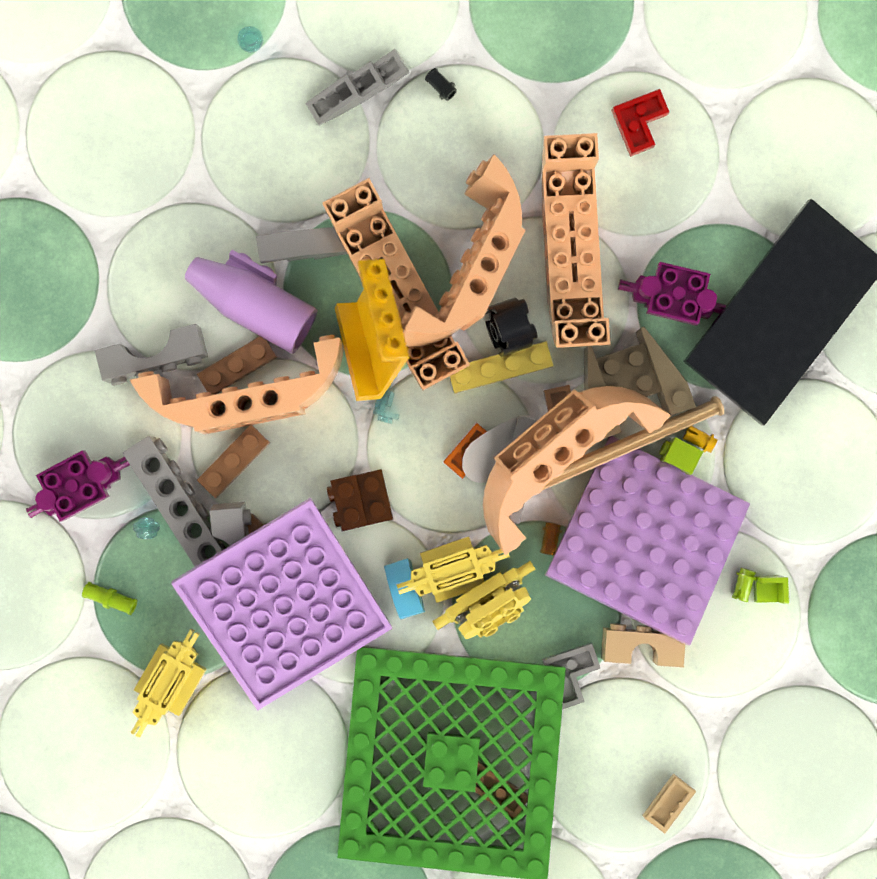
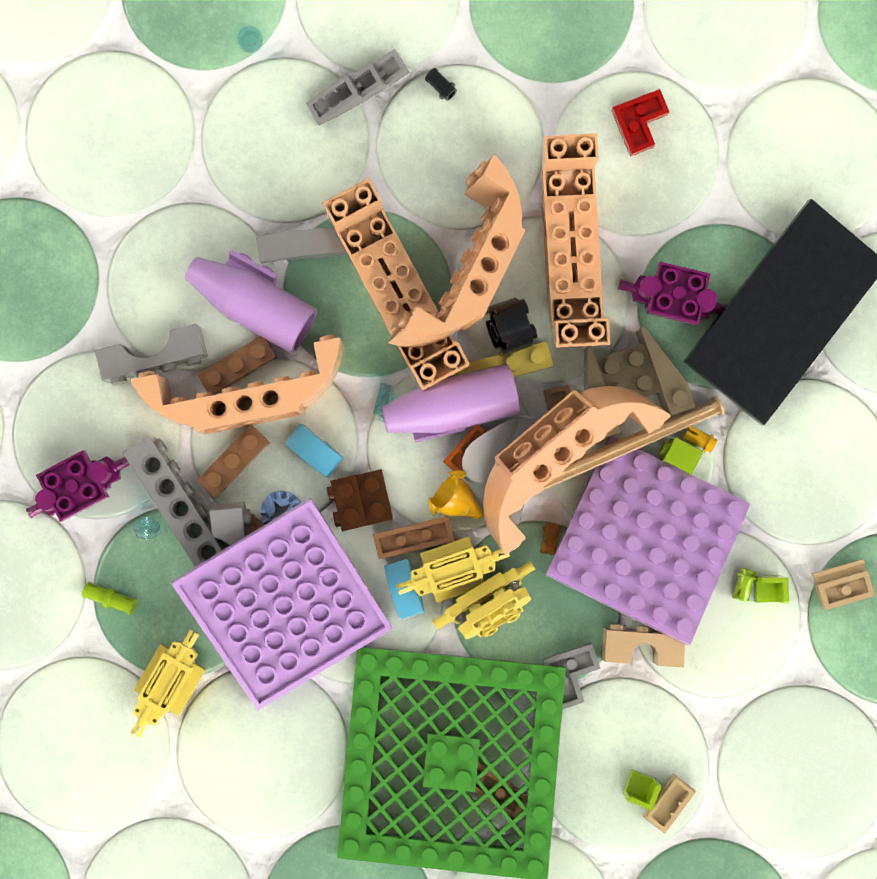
yellow panel [334,259,409,401] -> none
none -> light blue gear [260,491,300,525]
none -> medium azure slope [285,423,344,478]
none -> medium nougat plate [373,516,455,560]
none -> lavender piece [381,364,519,443]
none -> yellow hat [428,470,483,519]
none -> lime panel [622,769,661,811]
none -> tan plate [811,559,876,610]

